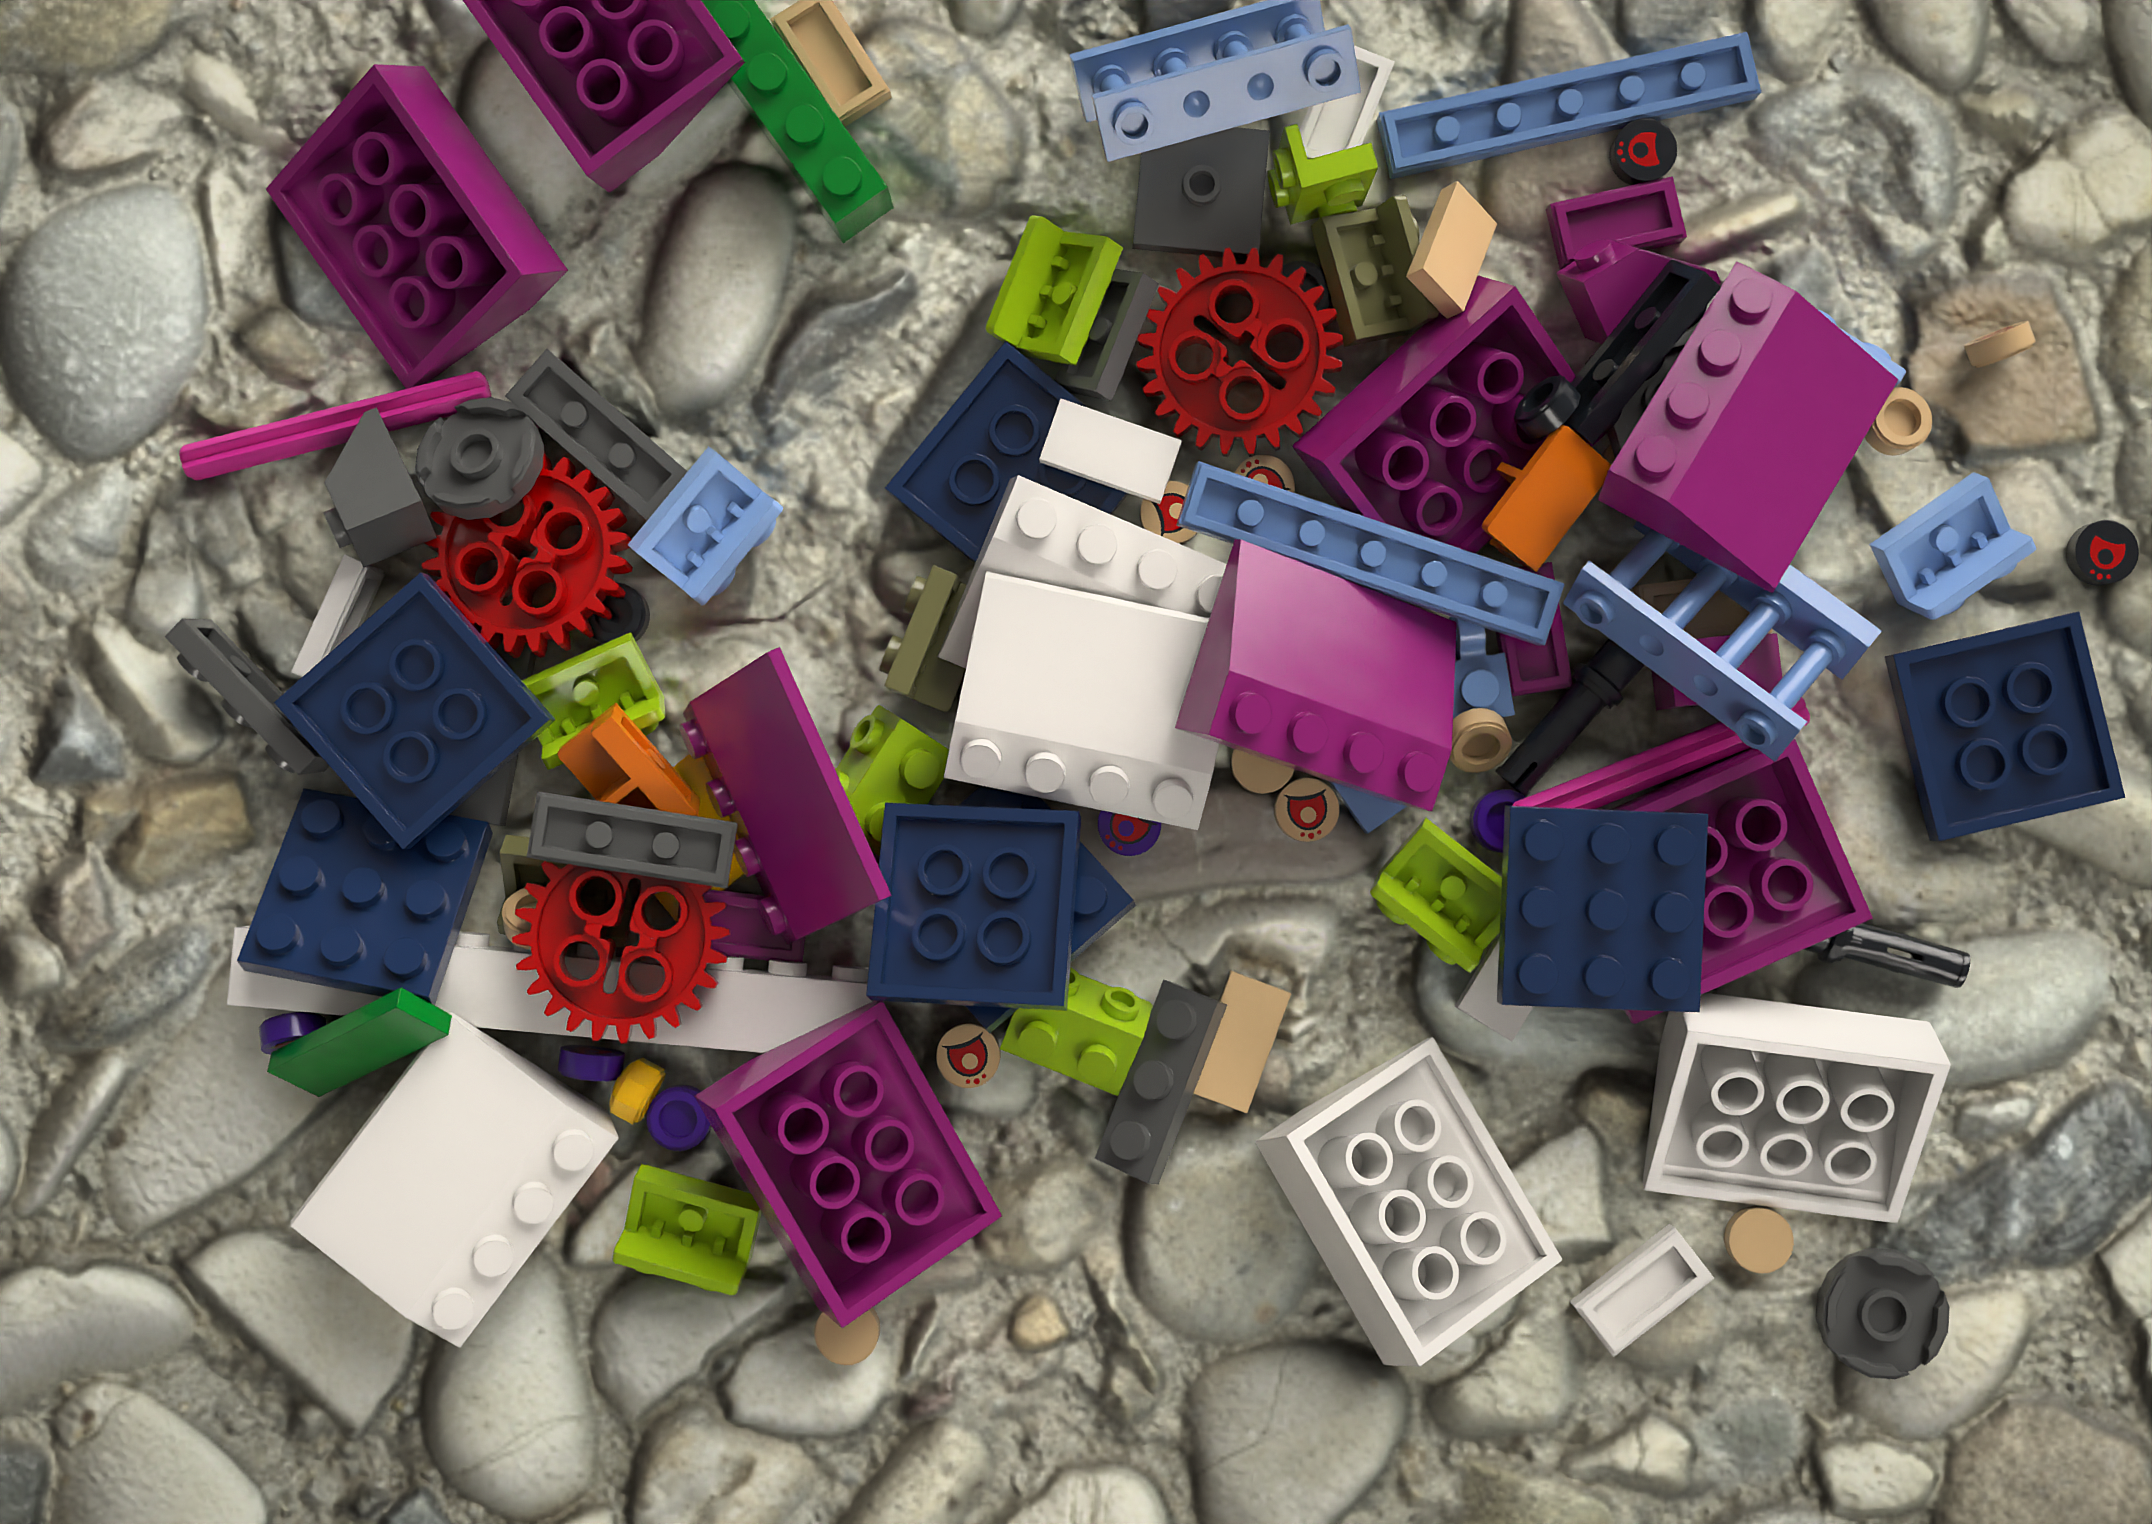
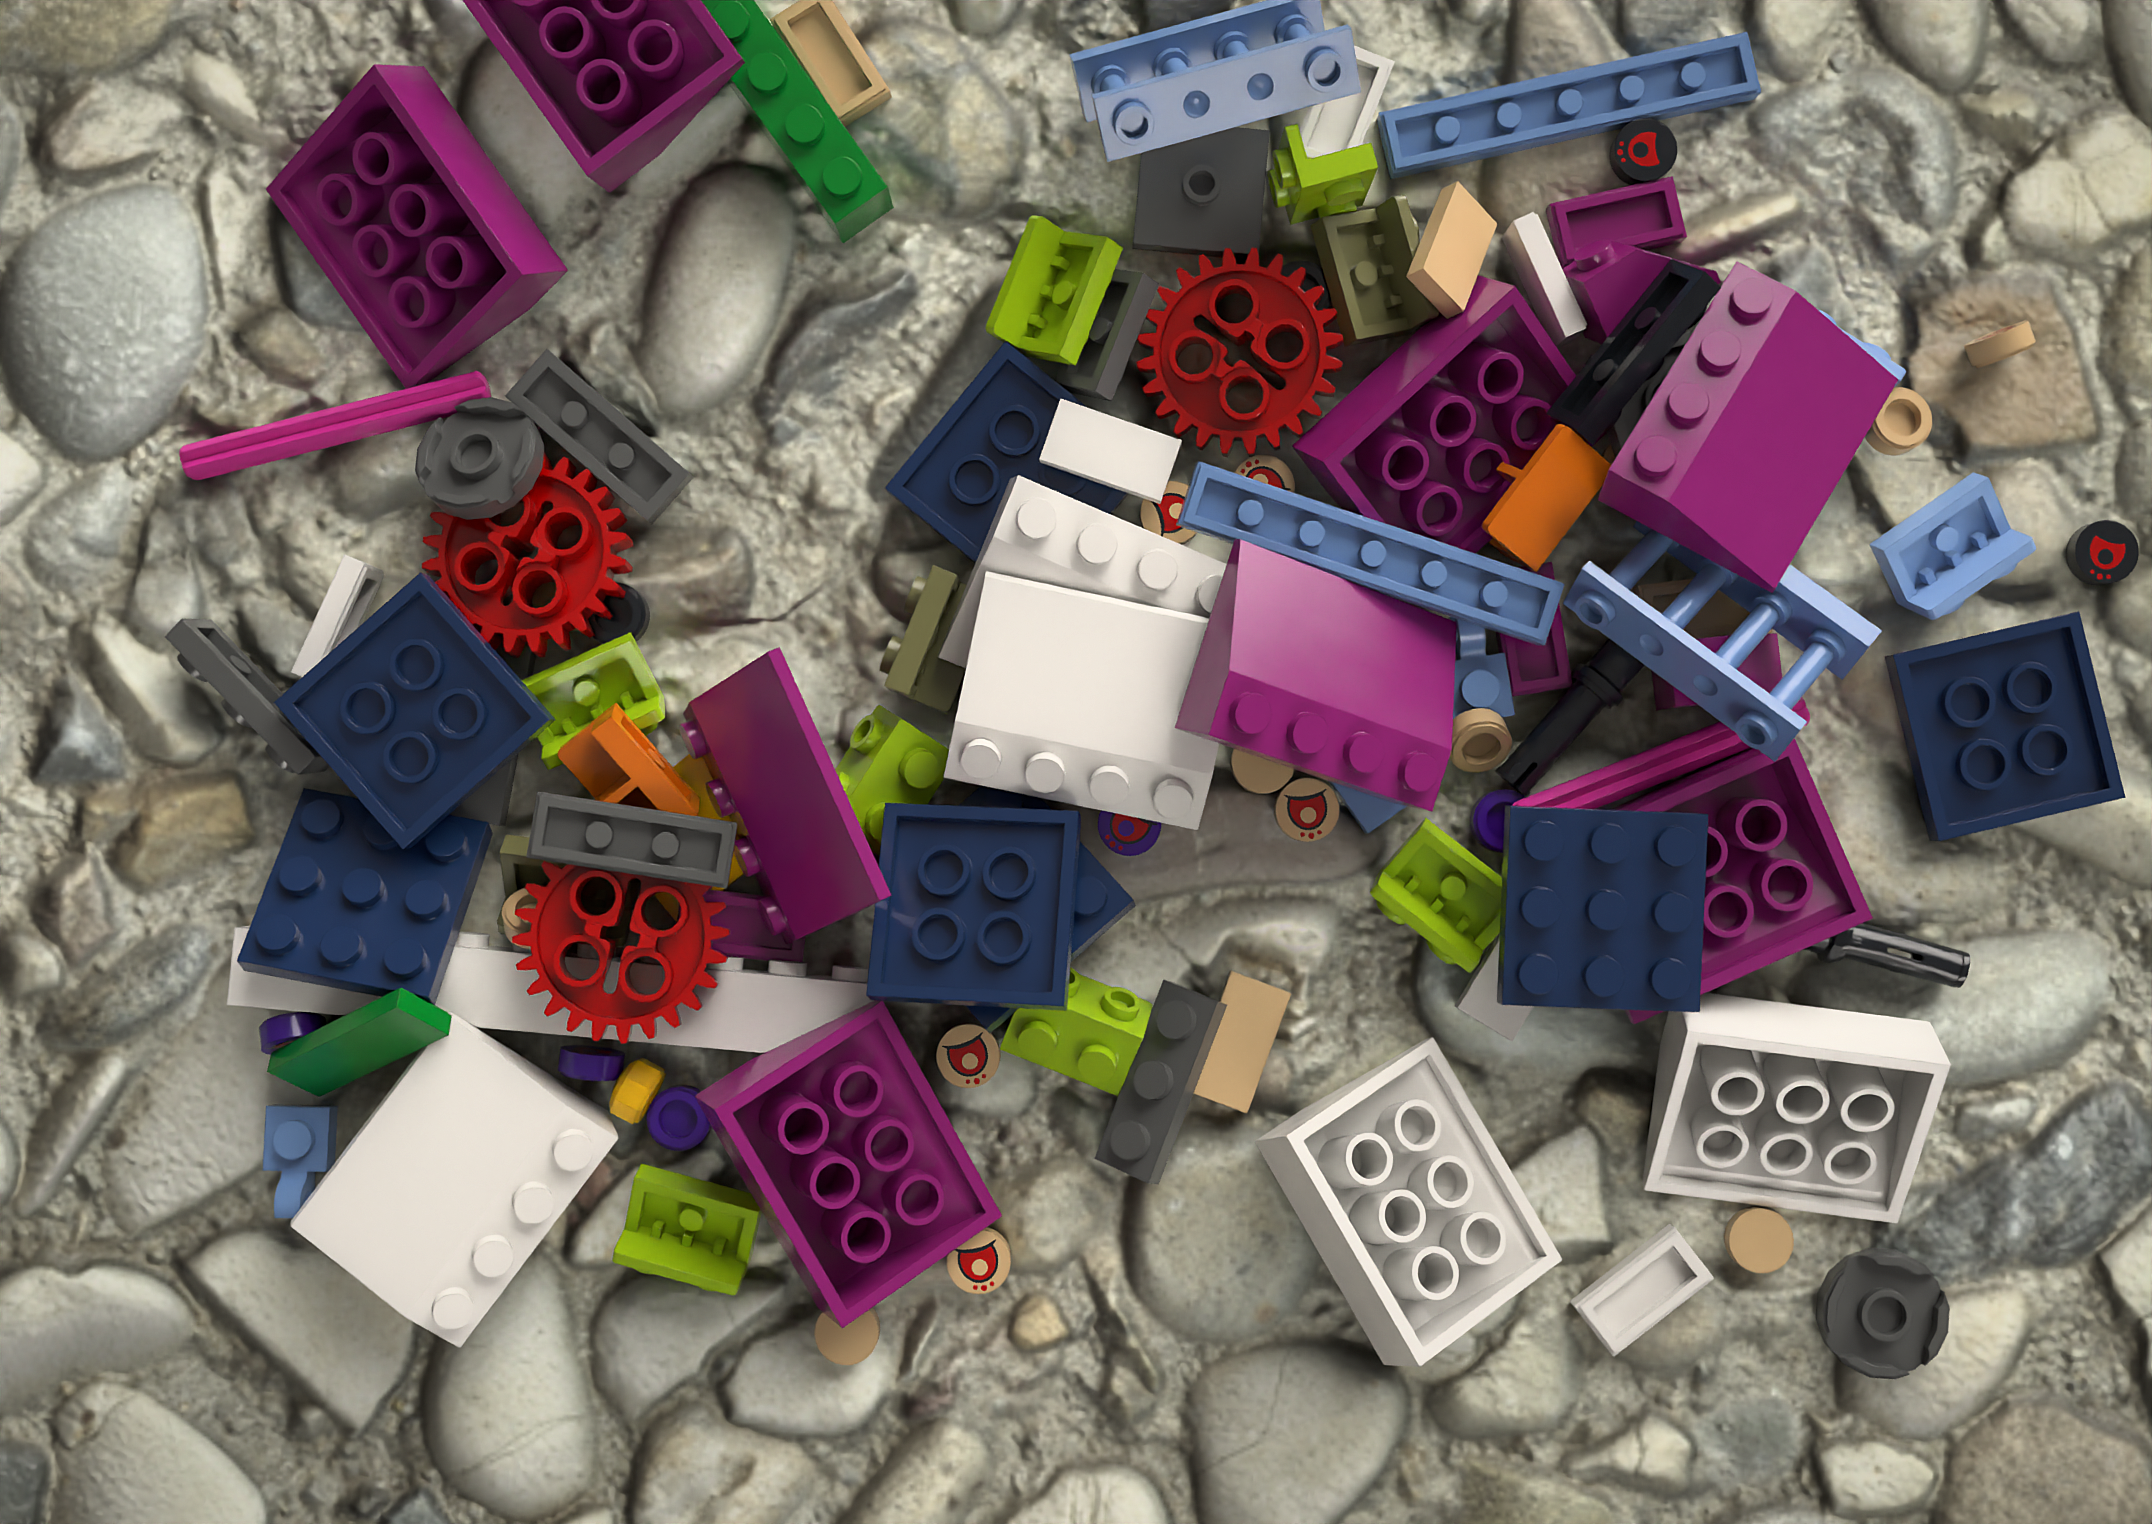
dark grey slope [323,407,437,568] -> none
light blue bracket [628,446,783,606] -> none
black tile [1514,375,1580,439] -> none
none -> medium blue plate [262,1104,338,1218]
none -> tan tile [947,1227,1011,1294]
none -> white tile [1502,212,1587,349]

